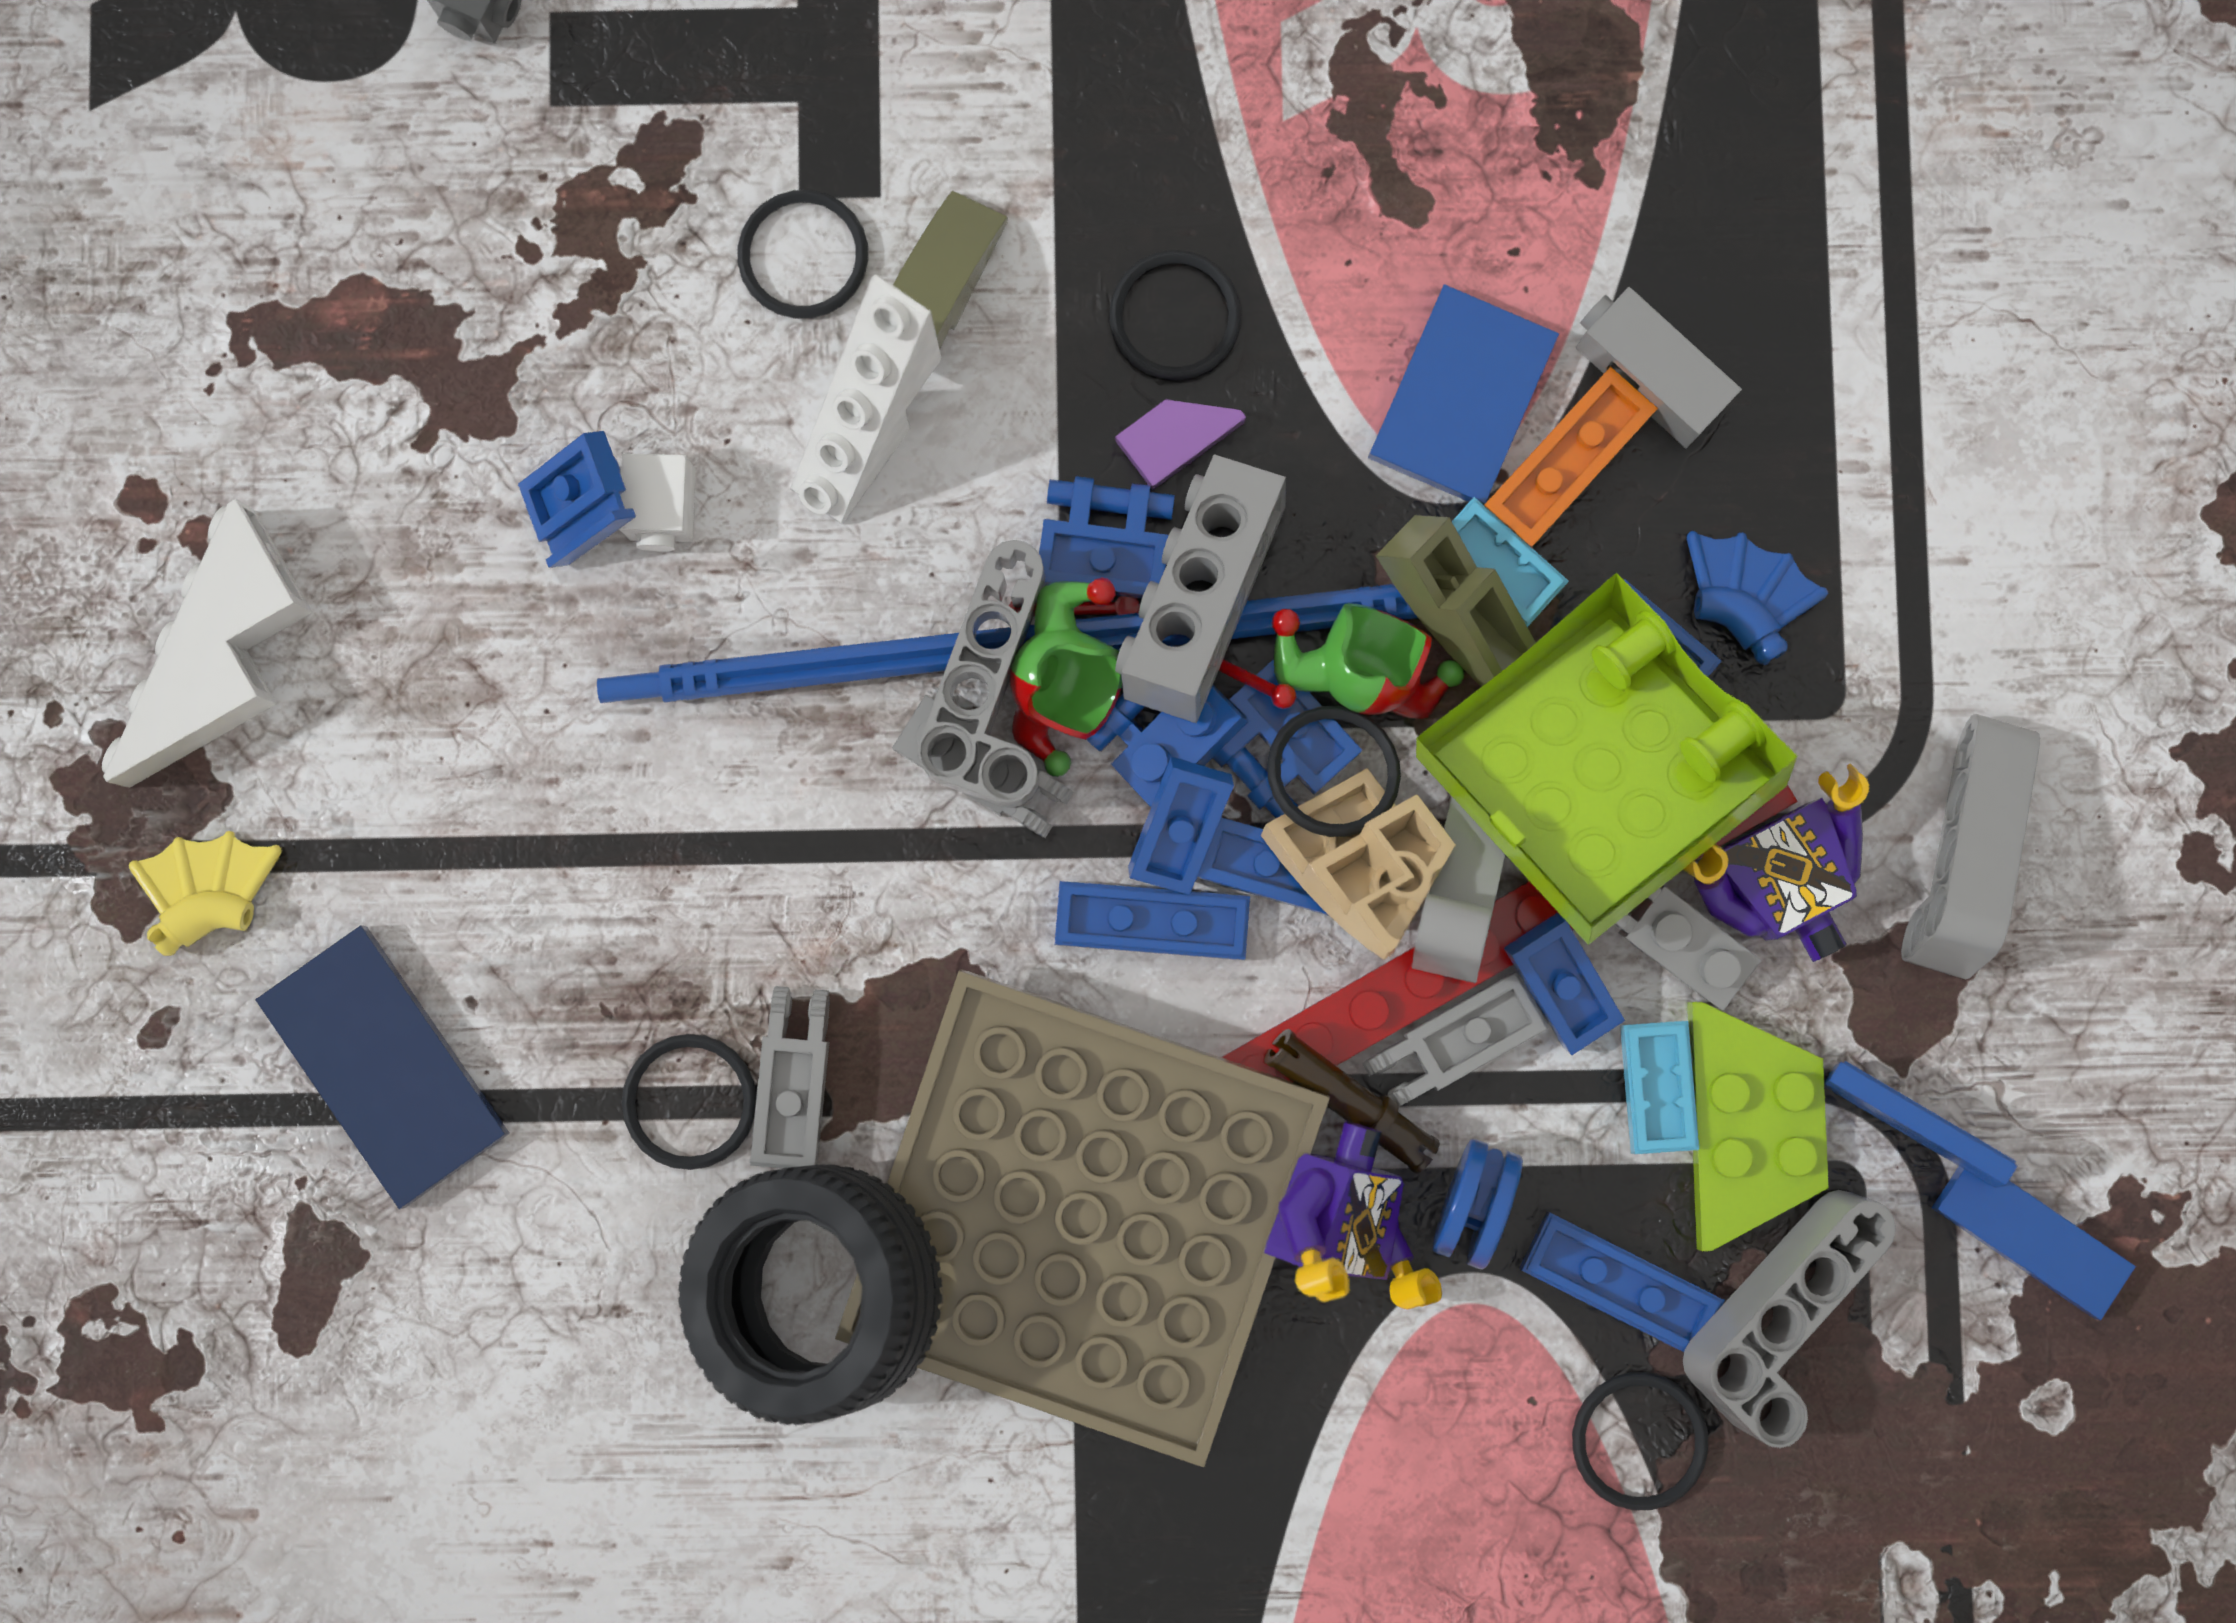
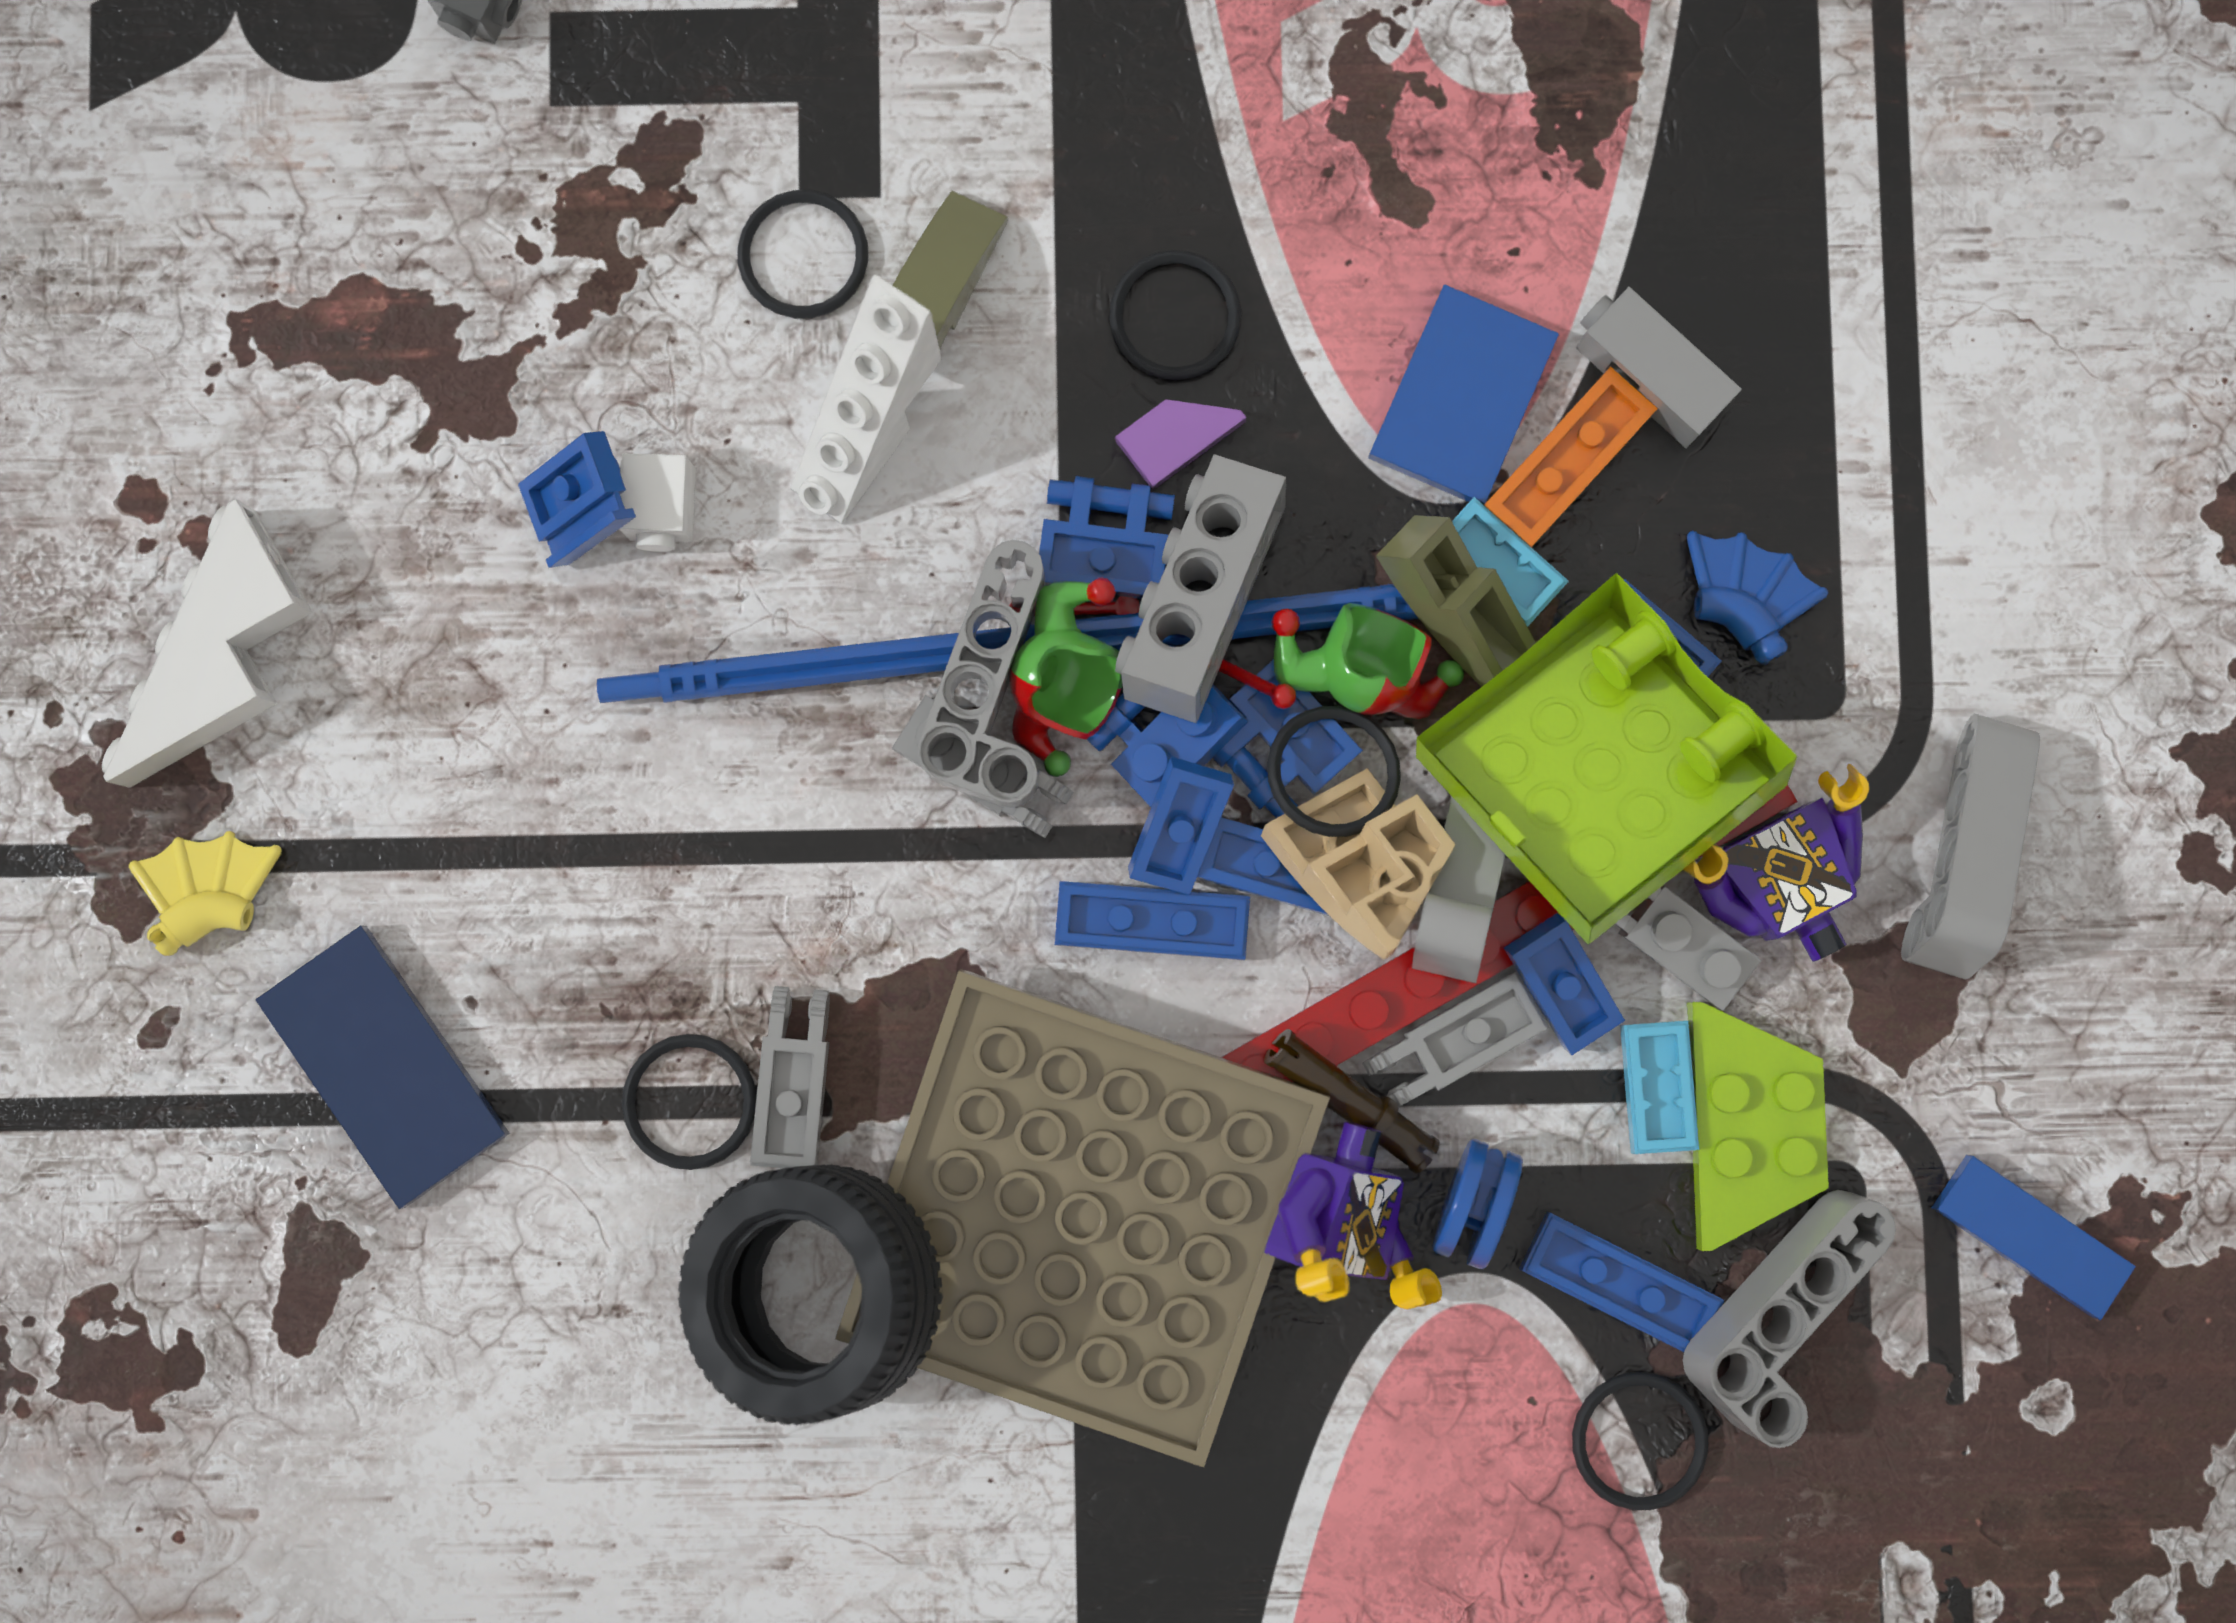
blue tile [1824,1061,2018,1187] -> none

